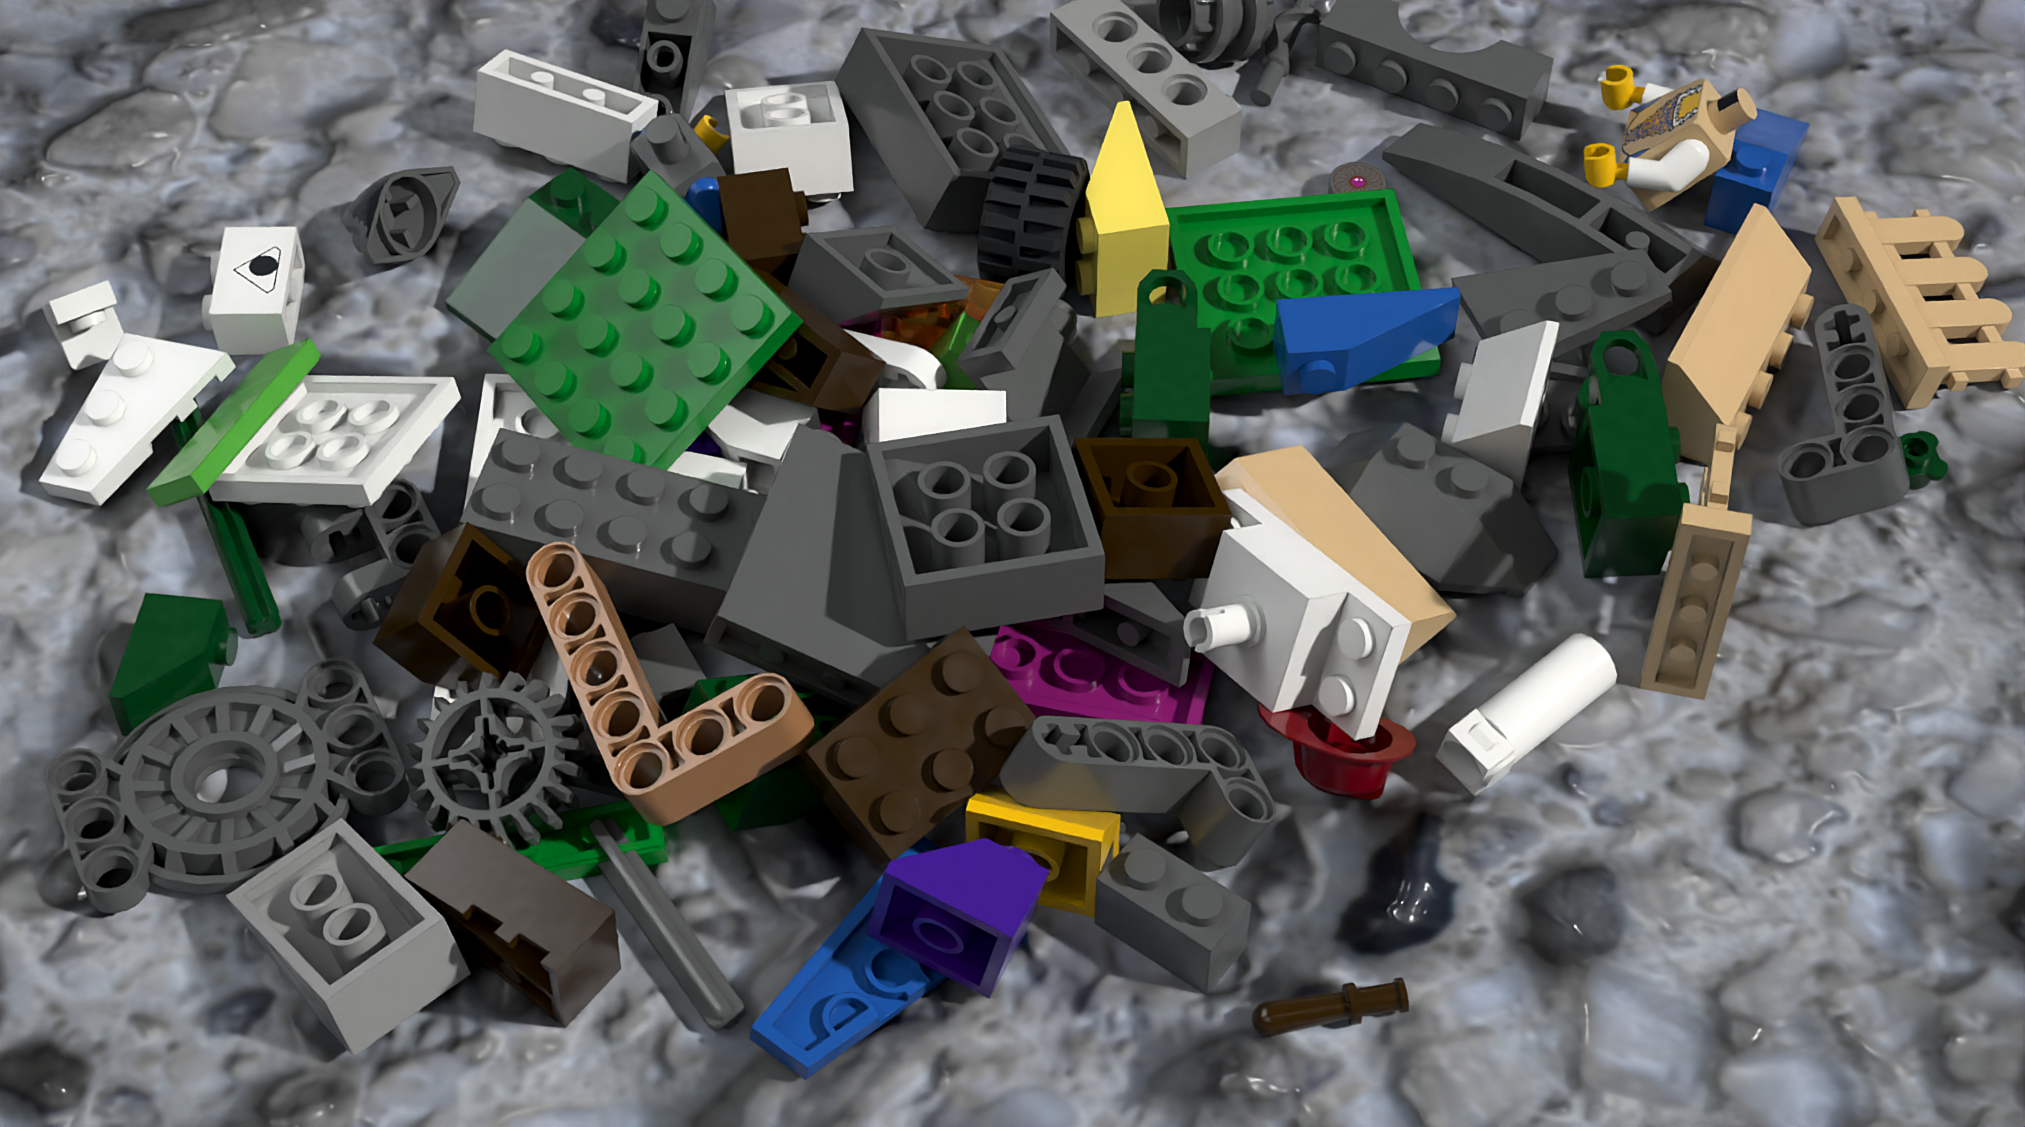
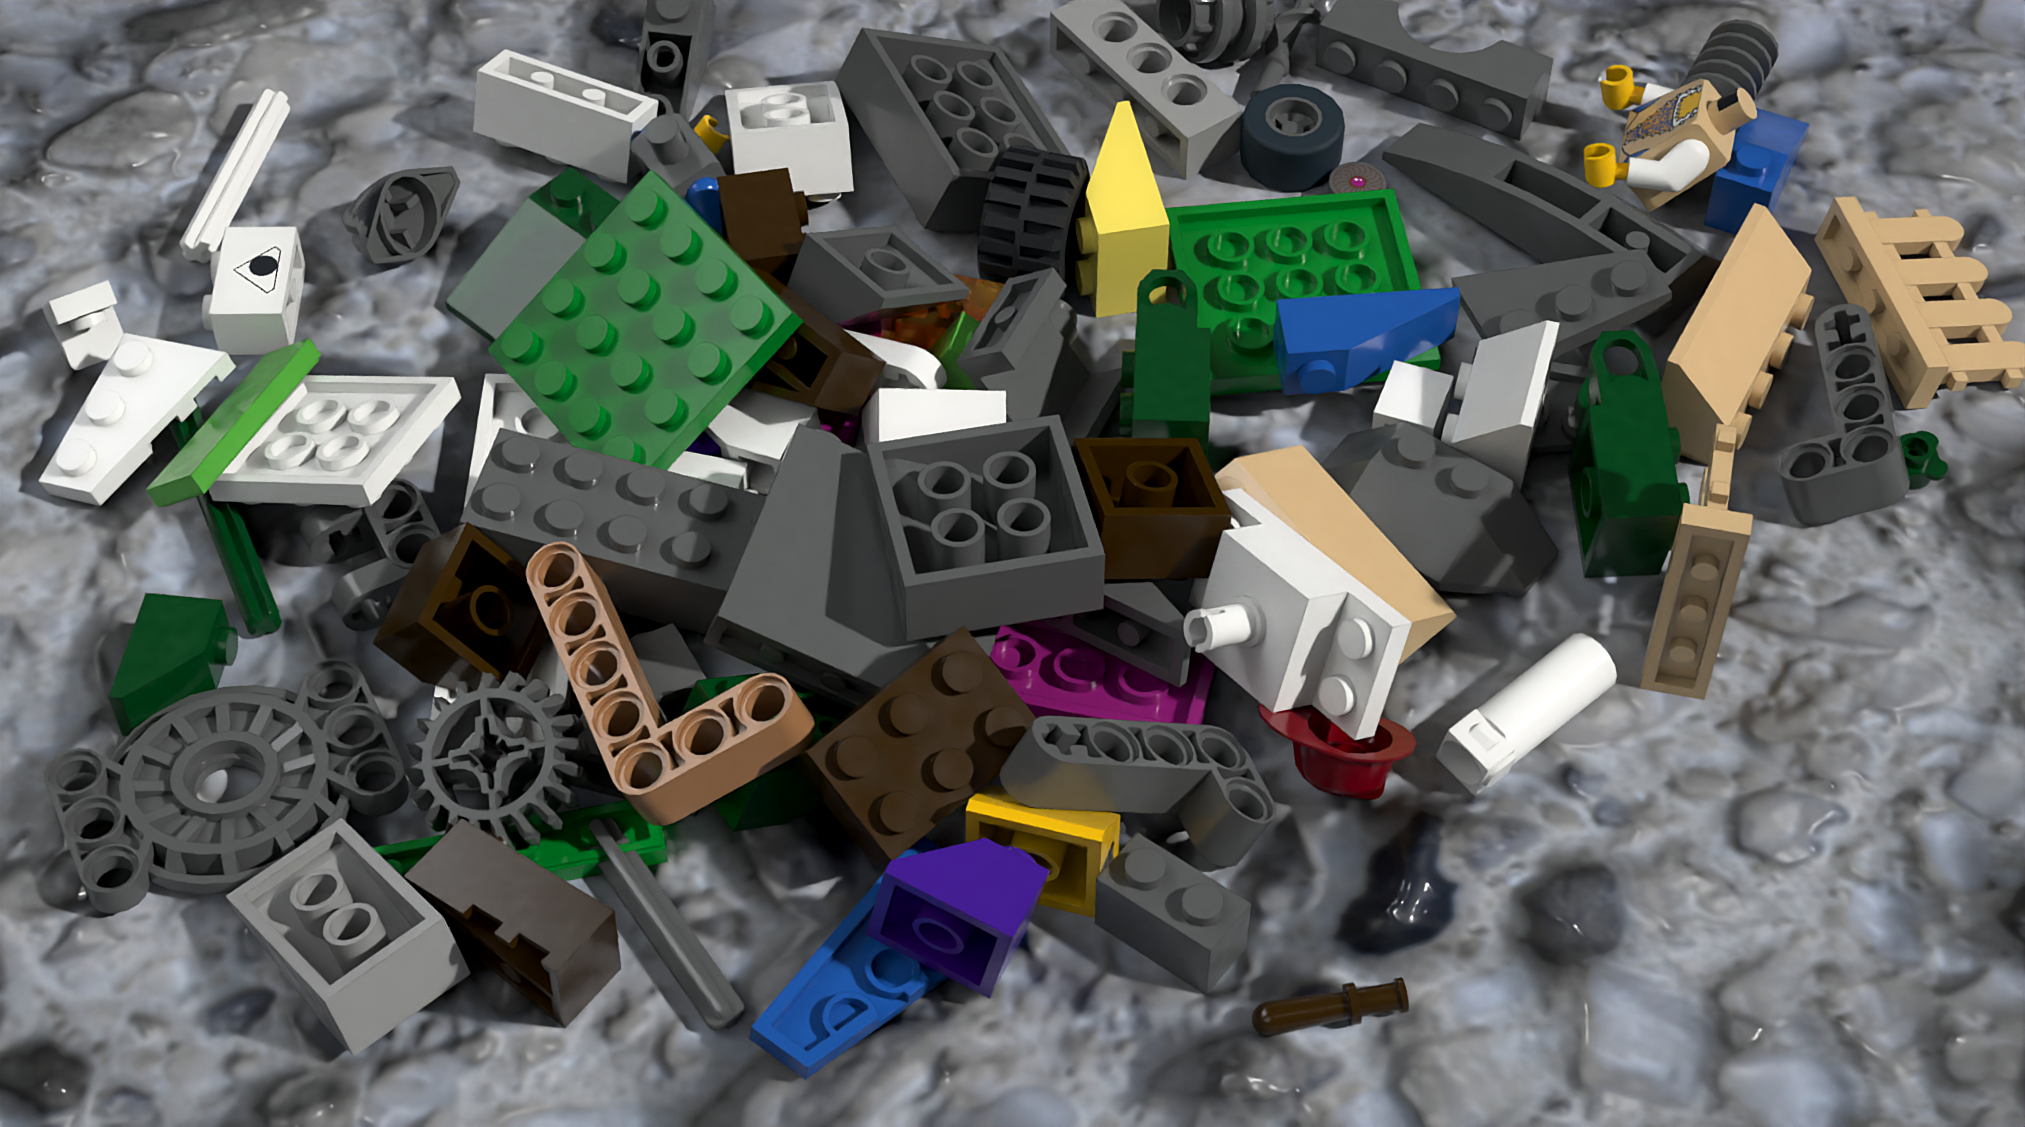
none -> white axle [180,89,290,264]
none -> black wheel [1239,84,1345,192]
none -> white brick [1372,360,1454,439]
none -> dark grey piece [1679,19,1779,133]

